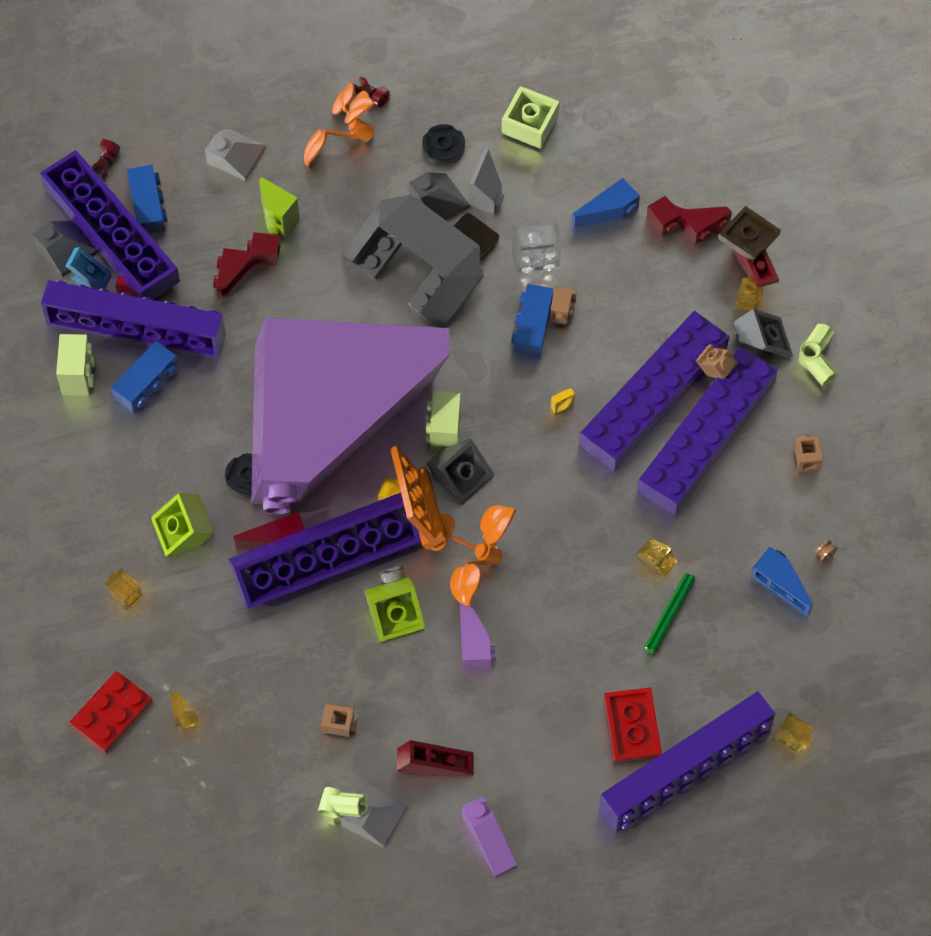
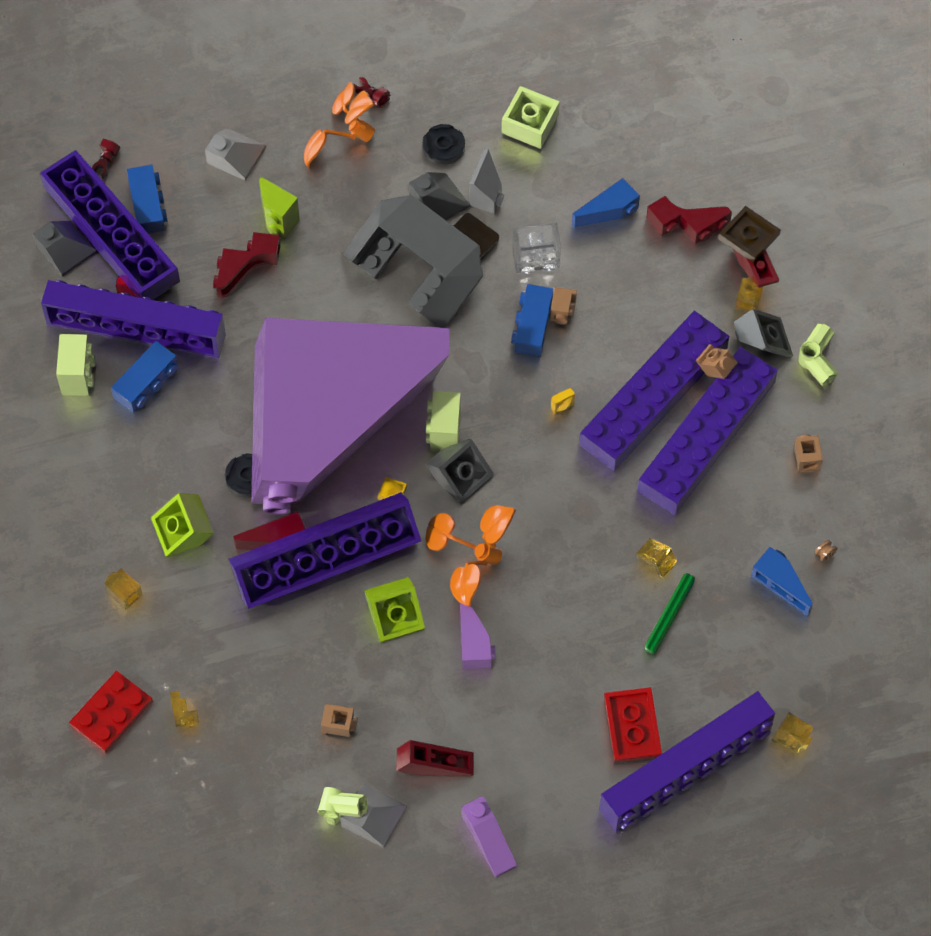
dark azure slope [66,247,111,290] -> none
light grey tile [379,565,405,583] -> none
orange fence [390,446,447,550] -> none

